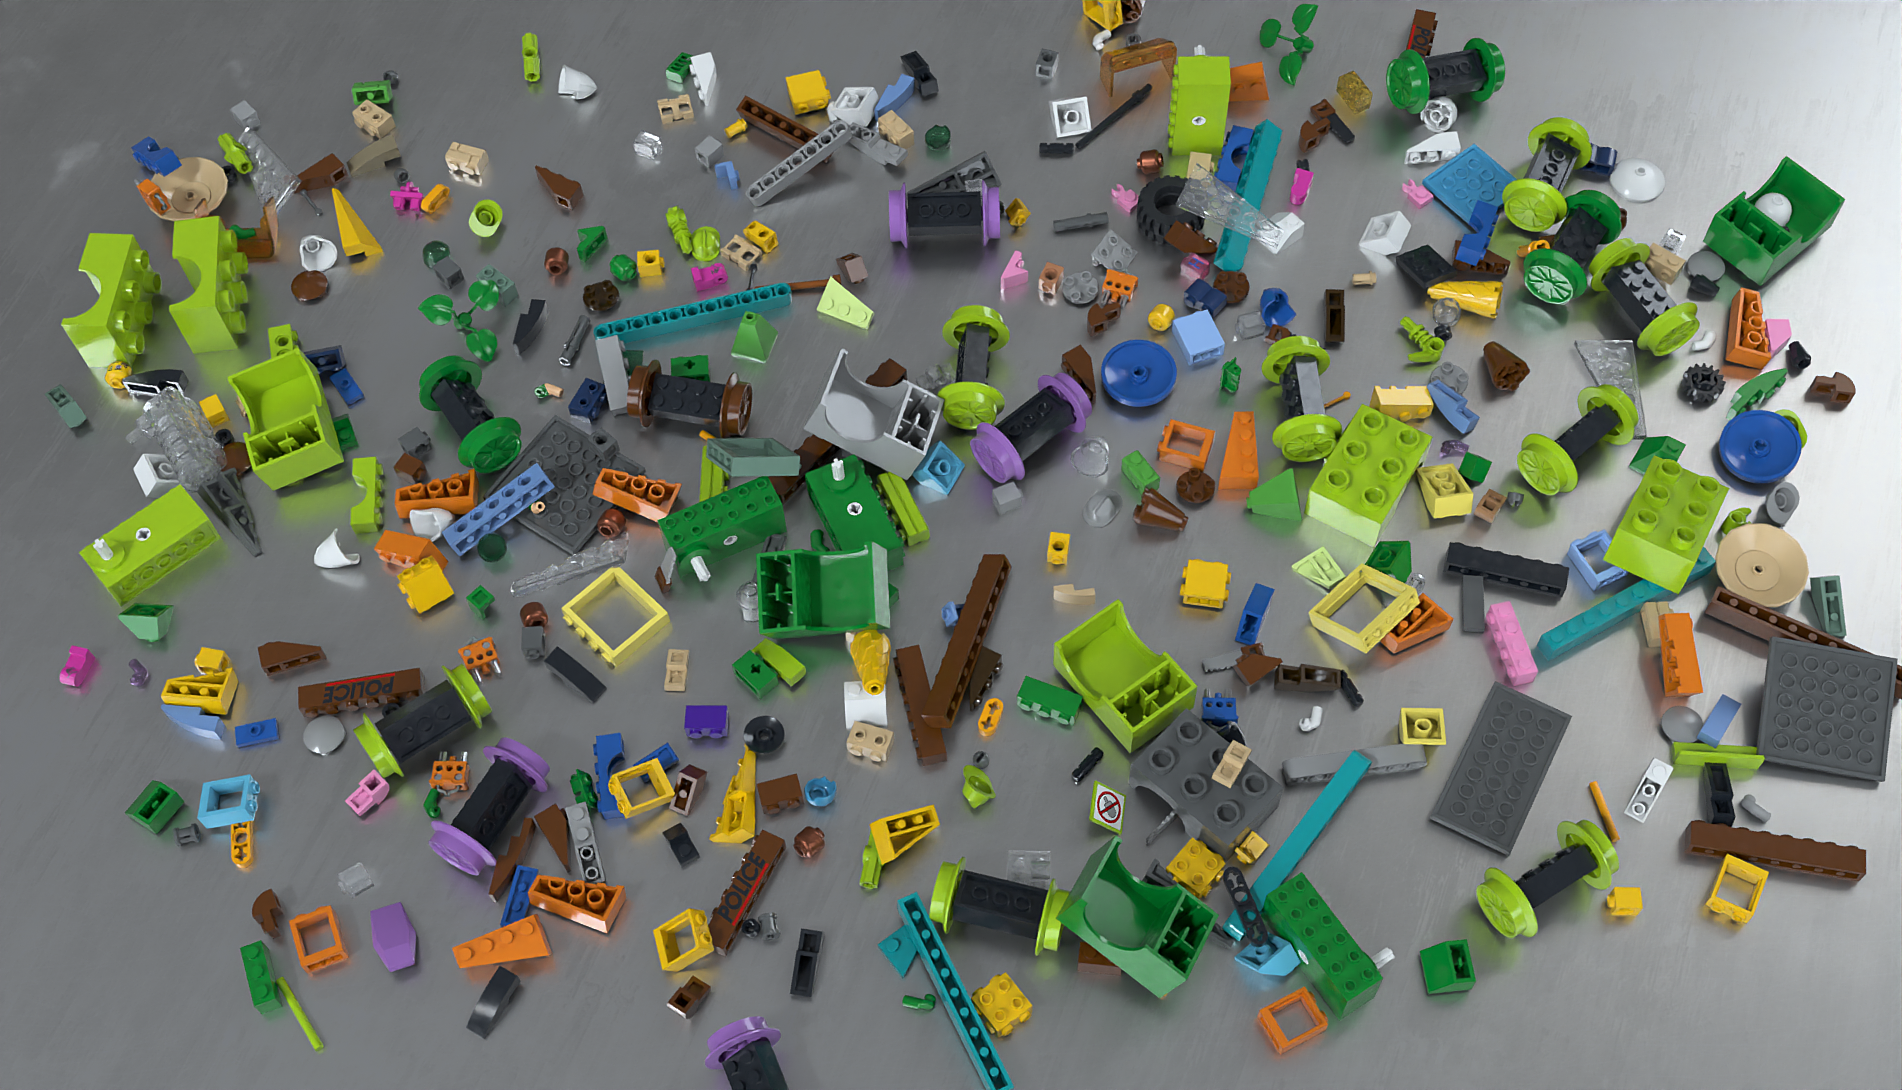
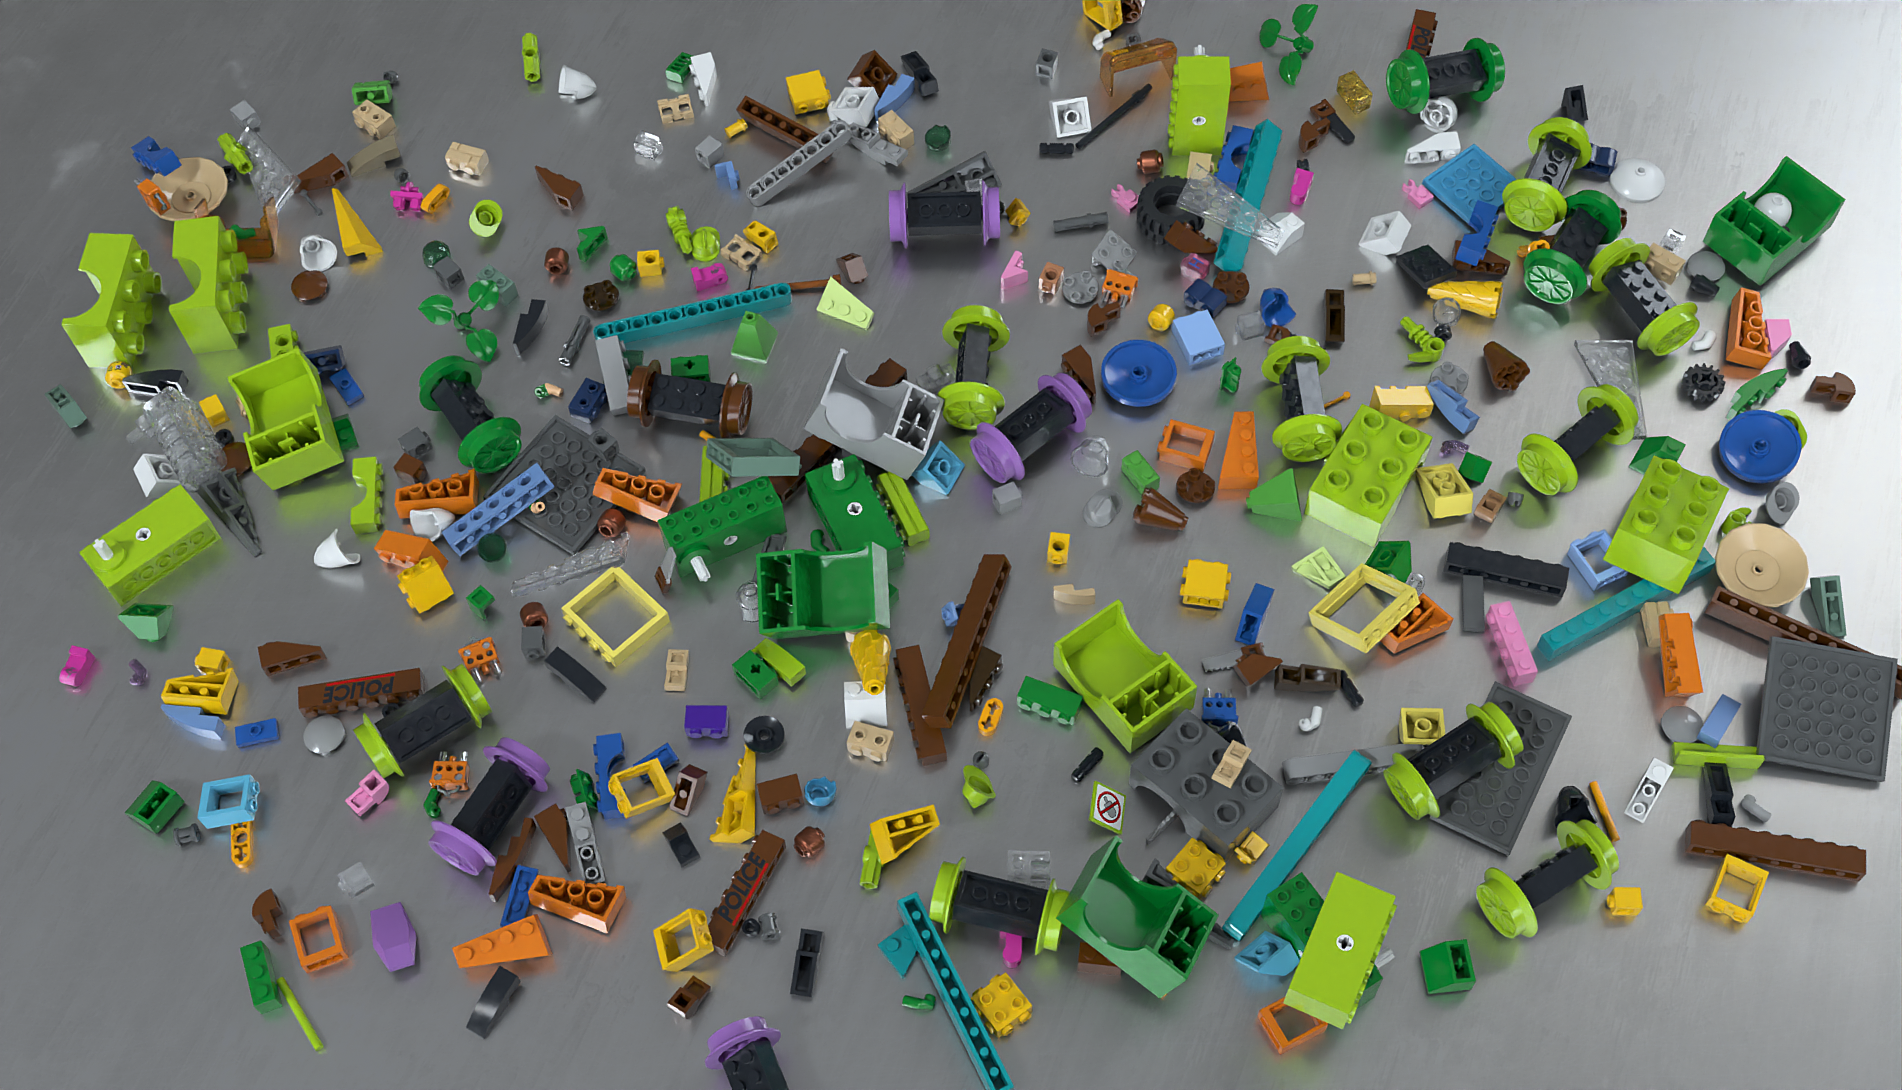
black beam [1223,867,1268,947] -> none
none -> reddish brown slope [847,50,897,99]
none -> dark pink leg [1000,931,1022,968]
none -> lime piece [1283,872,1397,1029]
none -> brick [1383,702,1524,820]
none -> black helmet [1554,786,1598,828]
none -> black slope [1561,85,1588,122]

